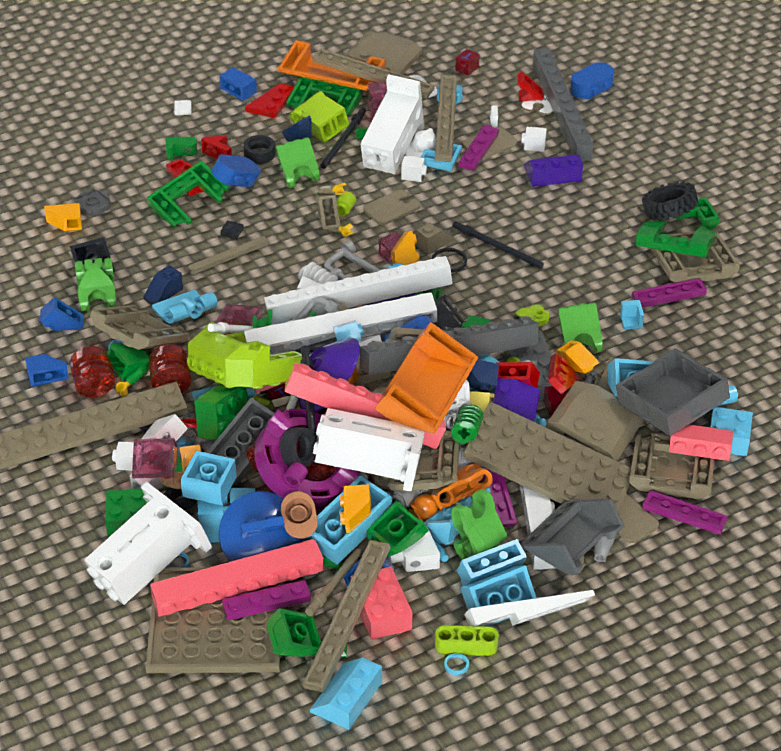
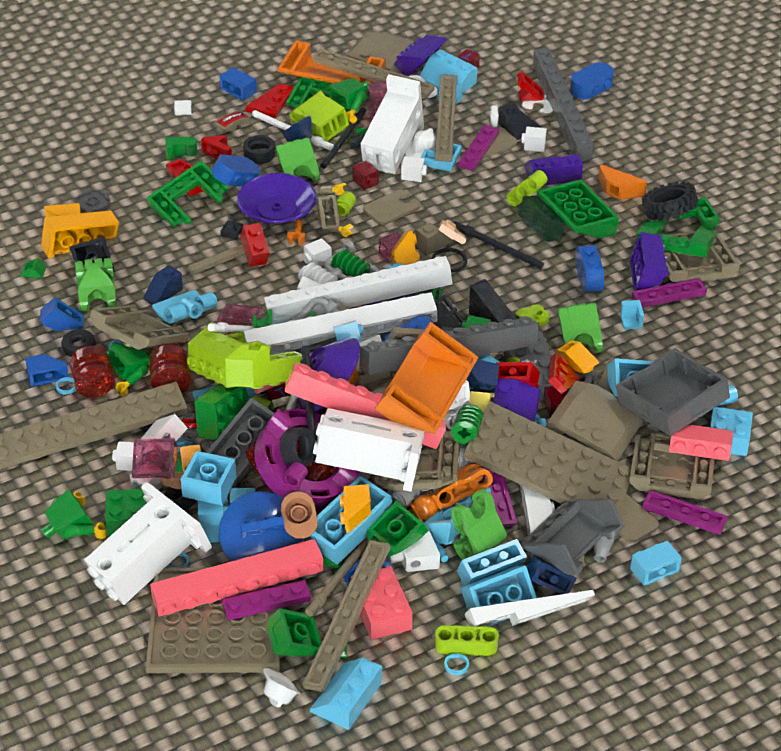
none -> green slope [20,258,46,278]
none -> light orange wedge [41,210,119,259]
none -> green torso [41,489,107,540]
none -> medium azure piece [56,377,78,395]
none -> black tyre [61,329,96,358]
none -> slope [213,111,251,132]
none -> dark purple dish [237,173,316,224]
none -> red brick [240,223,270,267]
none -> white bar [252,110,334,150]
none -> white piece [263,668,300,708]
none -> orange bar [287,220,306,246]
none -> white brick [303,239,332,266]
none -> green torso [329,78,371,124]
none -> green piece [331,249,371,277]
none -> black tile [347,133,364,149]
none -> dark red brick [352,161,378,190]
none -> dark purple slope [394,35,448,76]
none -> medium azure slope [420,49,477,93]
none -> light nougat hinge [438,219,466,244]
none -> black slope [469,279,517,323]
none -> black slope [498,103,543,140]
none -> lime beam [506,170,548,206]
none -> clear green brick [518,195,566,242]
none -> dark blue slope [527,555,577,594]
none -> green slope [537,179,619,238]
none -> blue brick [575,245,604,293]
none -> orange slope [598,164,647,200]
none -> dark purple slope [629,232,668,291]
none -> medium azure brick [630,541,682,586]

